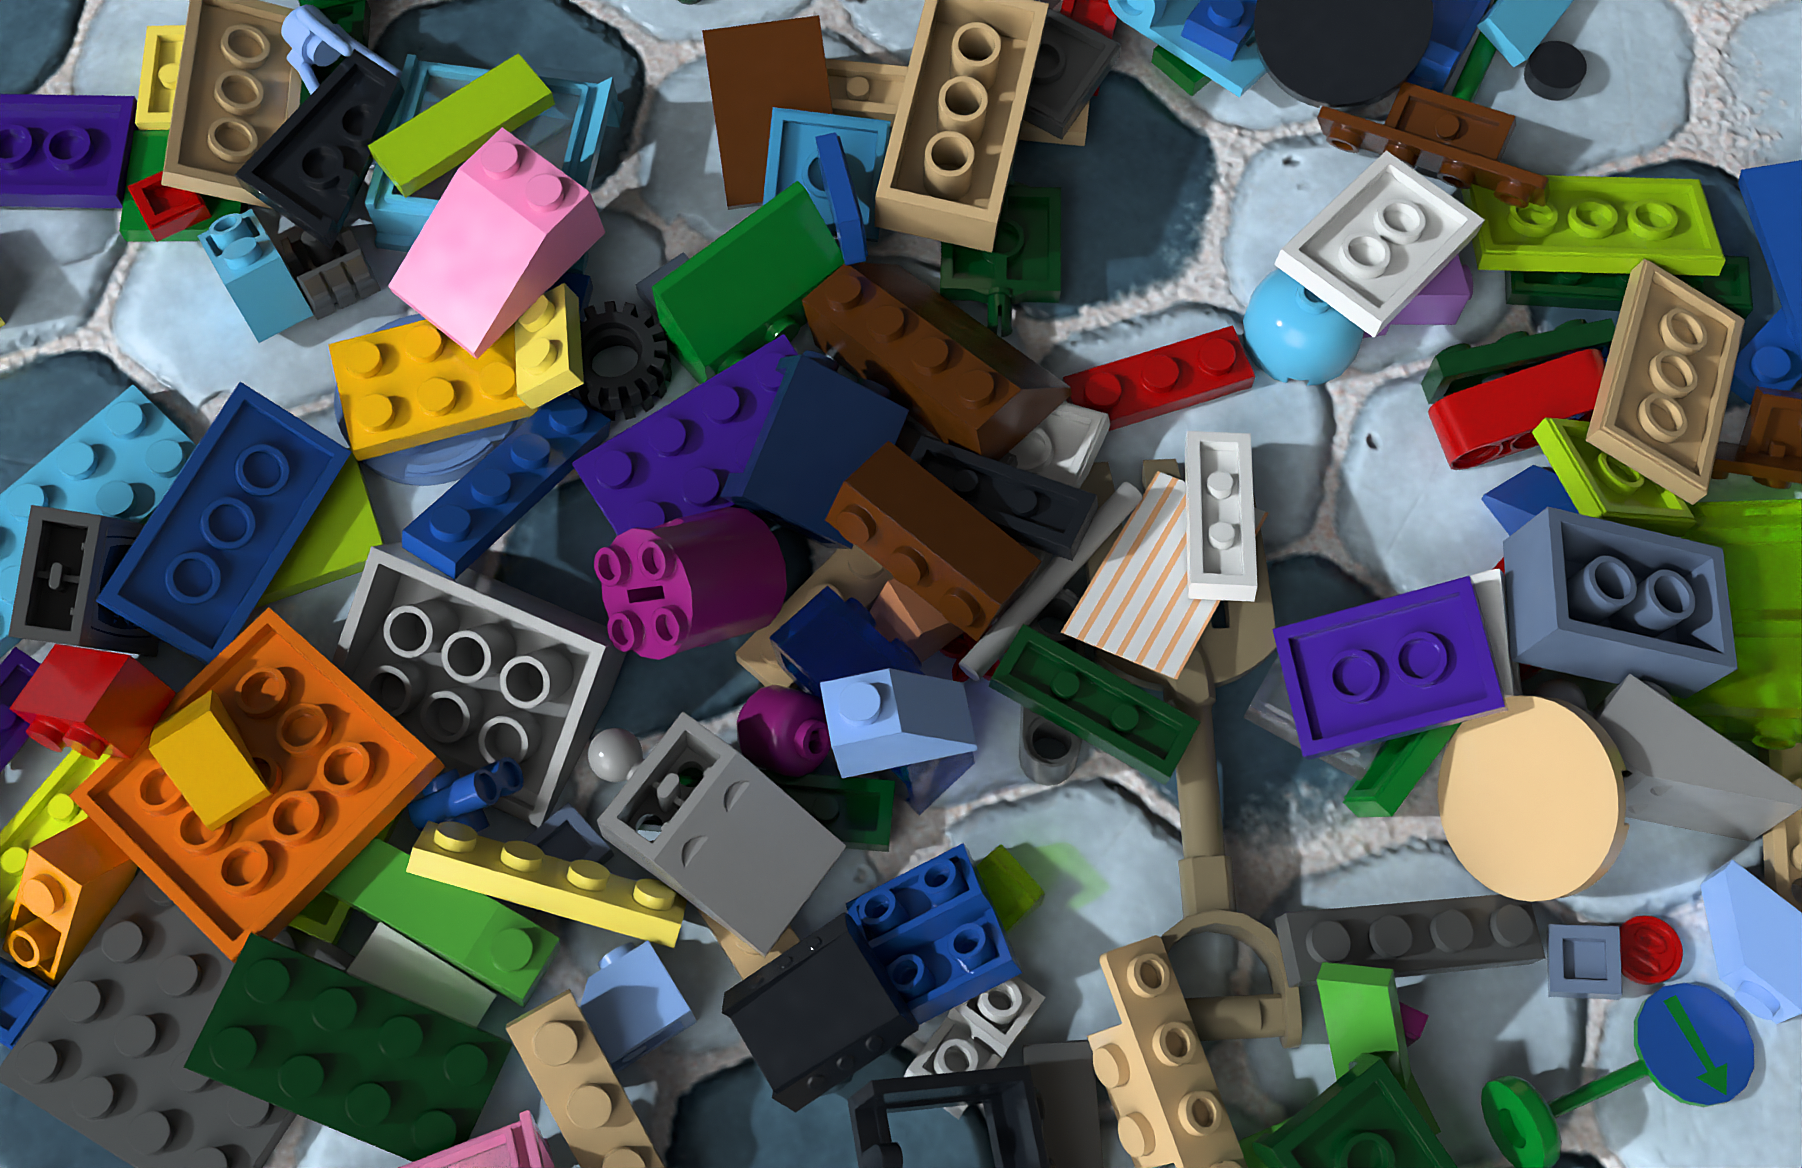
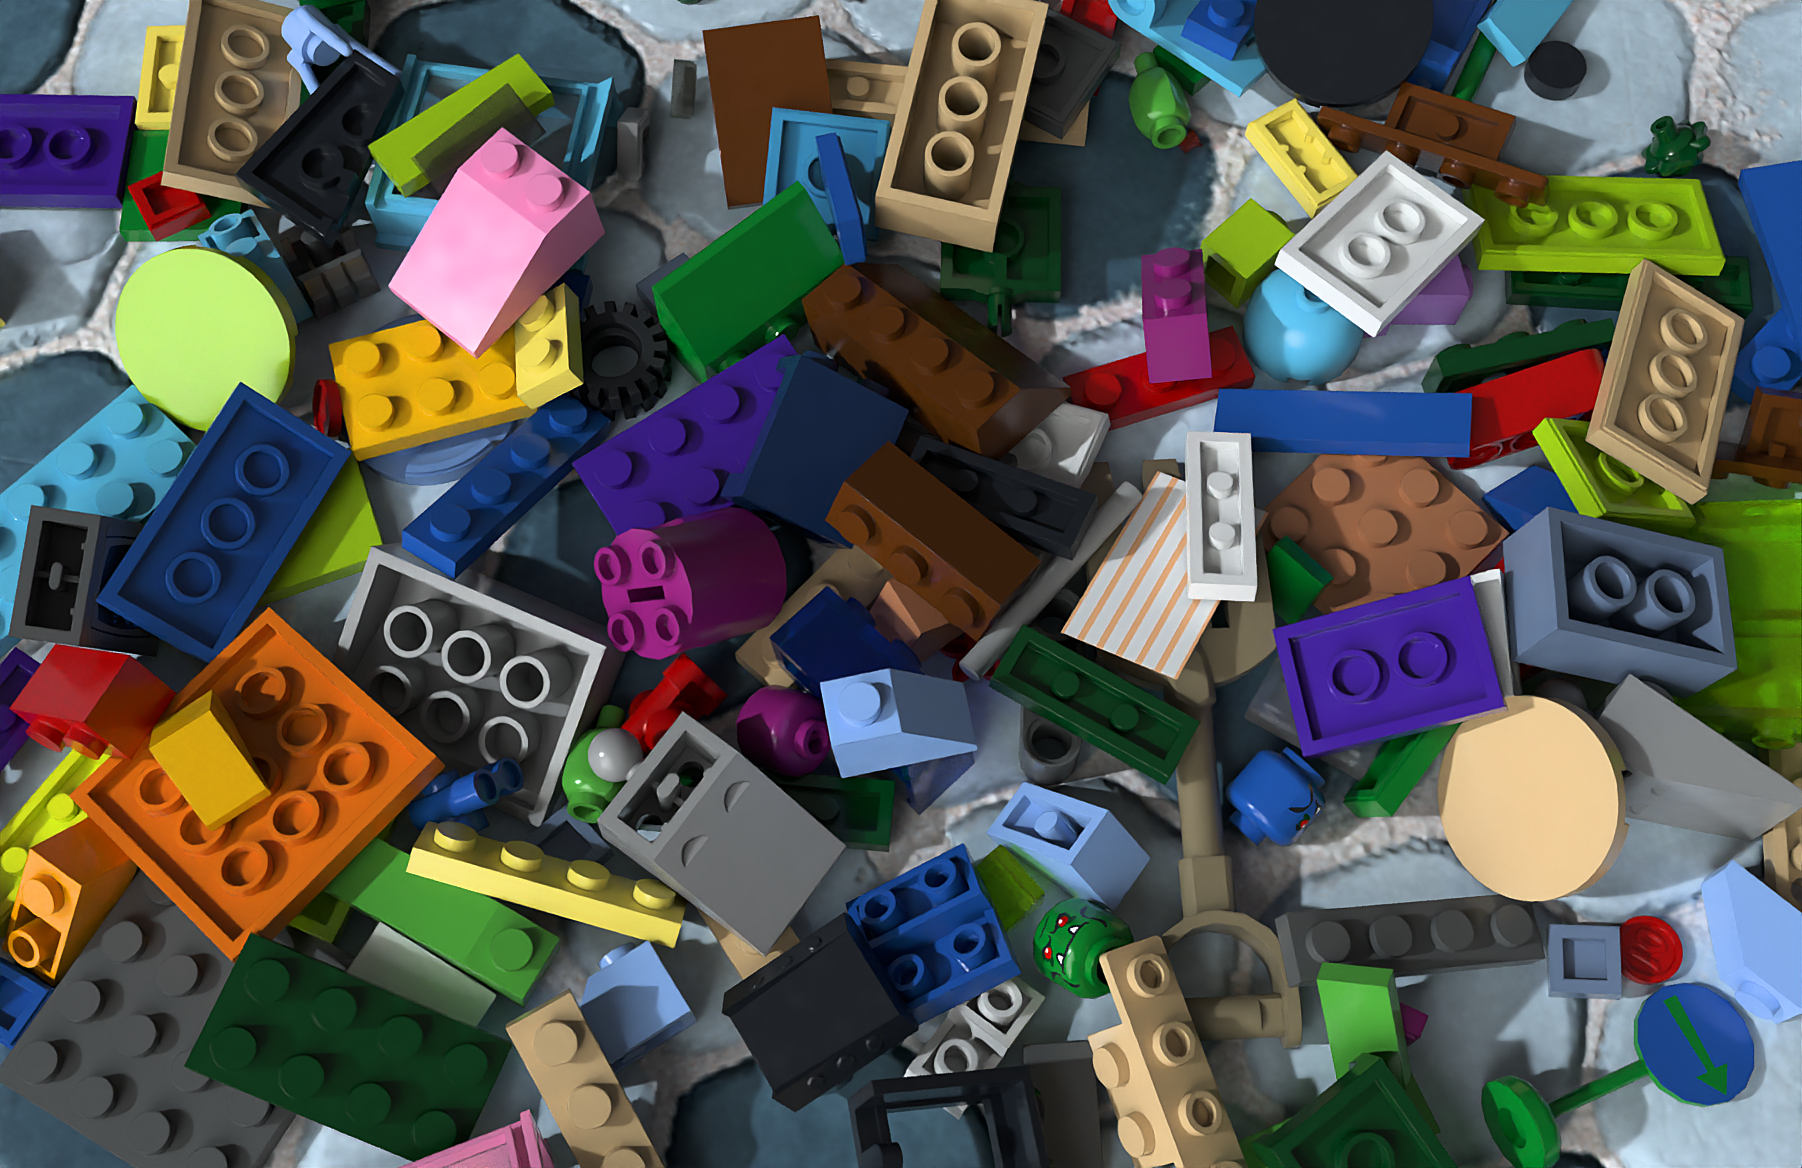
none -> tile [115,245,298,431]
none -> red piece [312,379,342,441]
none -> clear smoke tile [411,83,546,197]
none -> bright green plant [562,705,627,823]
none -> light grey tile [617,107,650,181]
none -> red plate [620,652,728,755]
none -> clear smoke tile [670,59,697,120]
none -> light blue slope [986,782,1151,912]
none -> green head [1033,898,1134,999]
none -> bright green plant [1128,52,1191,149]
none -> magenta brick [1141,247,1212,383]
none -> clear red piece [1178,128,1203,154]
none -> lime brick [1200,198,1295,309]
none -> blue tile [1213,389,1472,458]
none -> blue head [1226,747,1326,847]
none -> light yellow plate [1245,98,1358,219]
none -> nougat plate [1261,454,1509,615]
none -> green tile [1266,535,1334,624]
none -> dark green plant [1641,116,1711,177]

